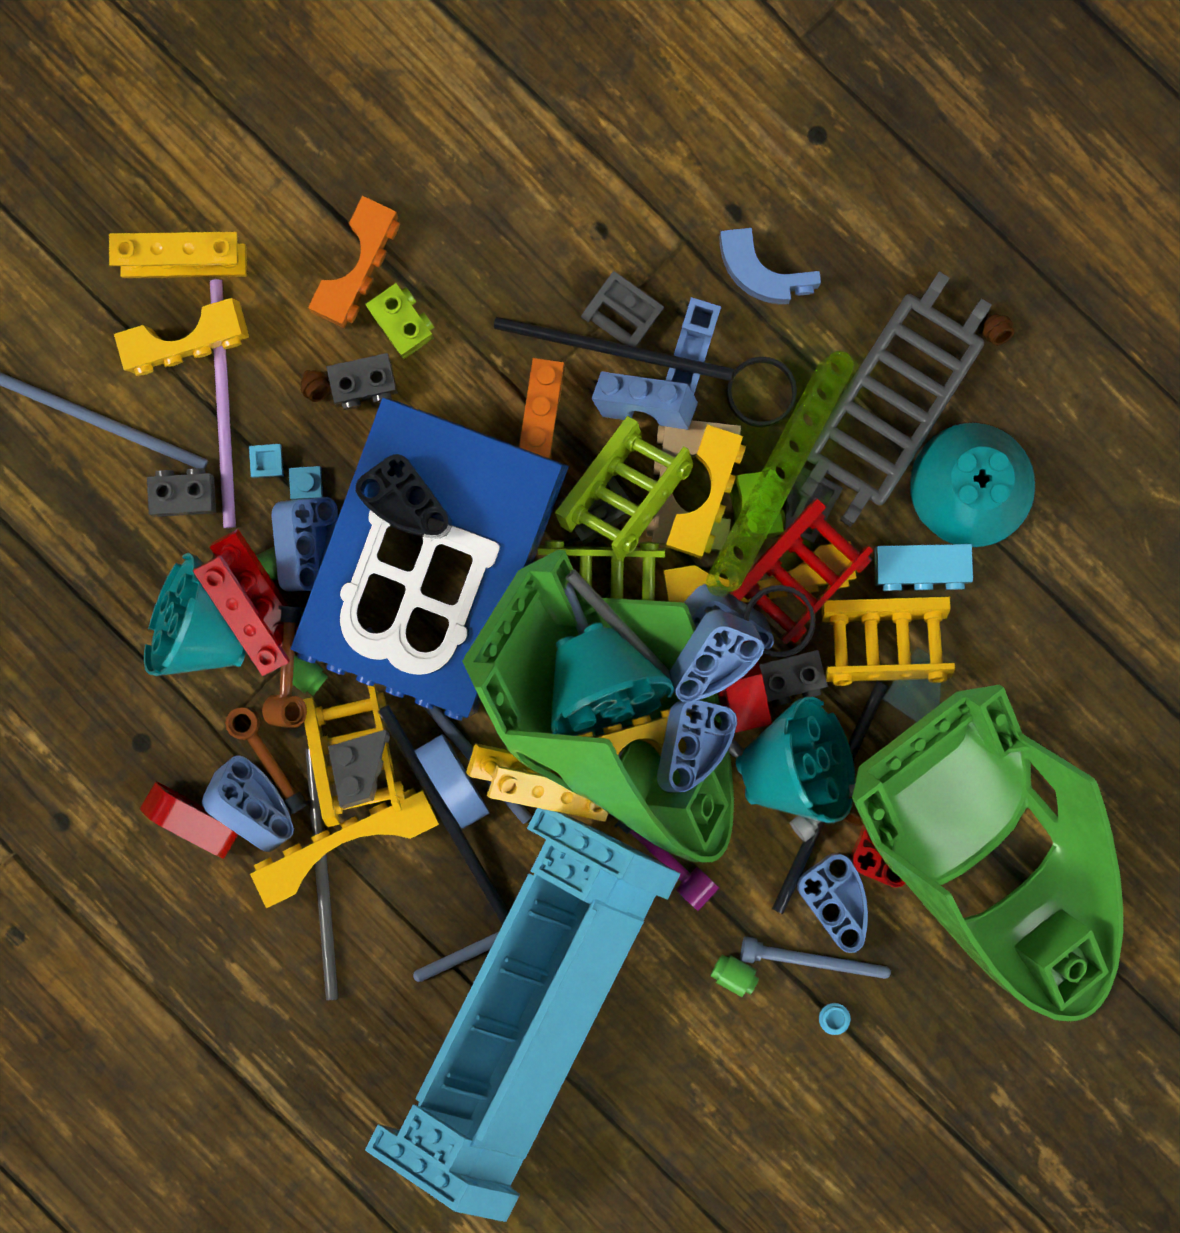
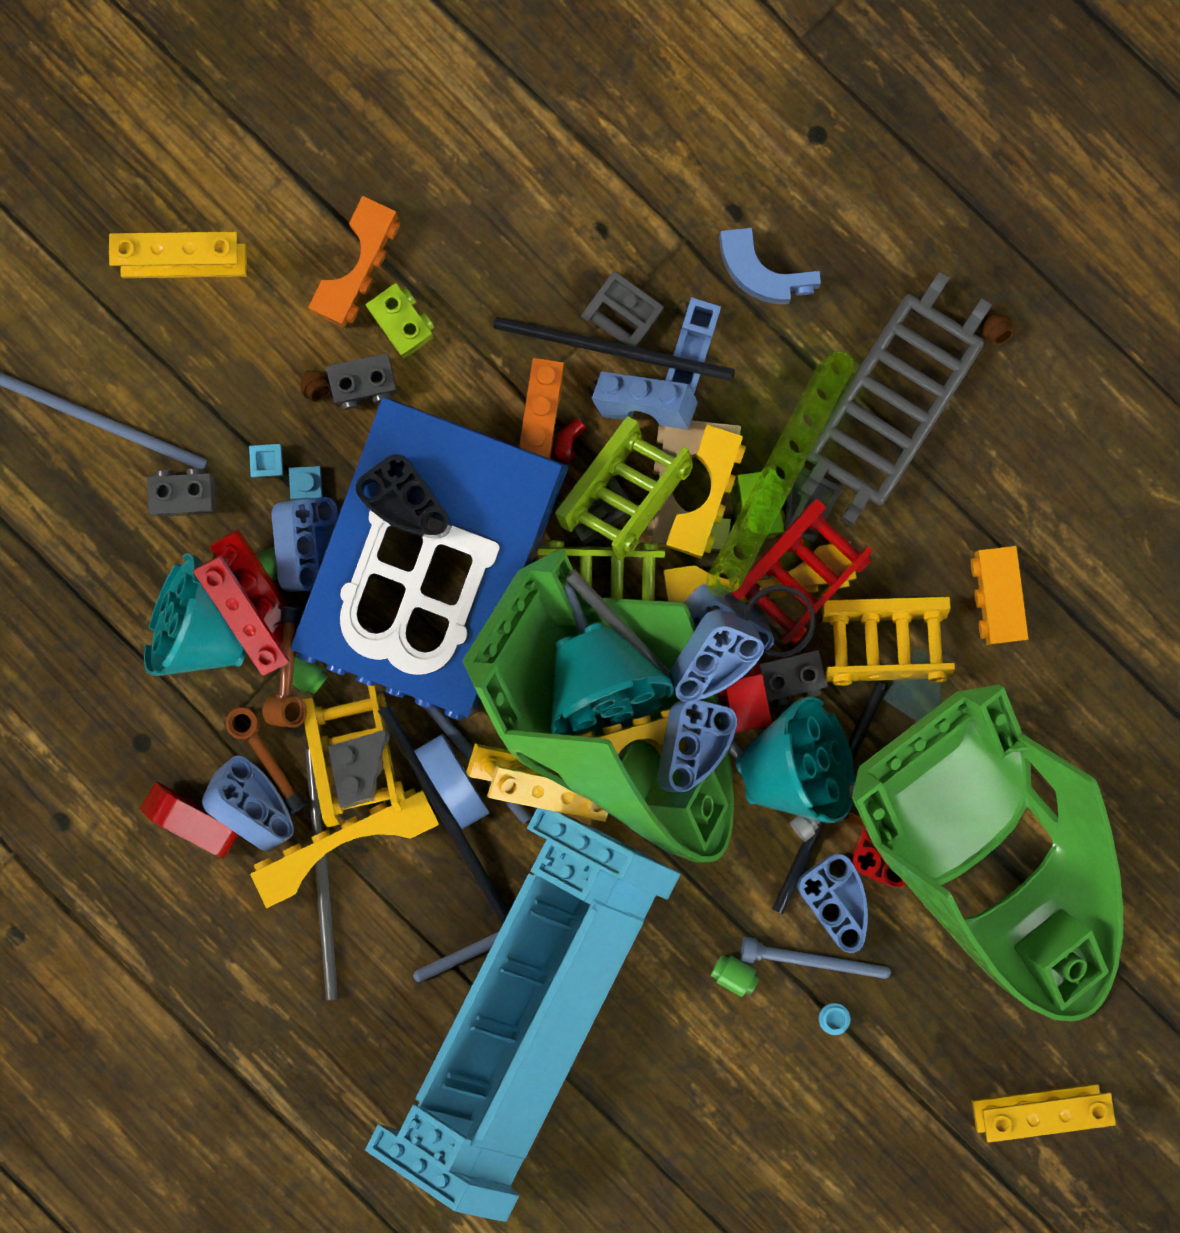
yellow arch [114,298,249,376] -> none
lavender piece [210,279,236,528] -> none
magenta piece [614,821,720,911] -> none
black tyre [727,357,797,427] -> none
medium azure brick [874,544,973,591] -> none
teal cone [910,423,1035,548] -> none
none -> red arm [554,417,586,464]
none -> light orange brick [971,546,1029,645]
none -> yellow fence [972,1083,1116,1143]

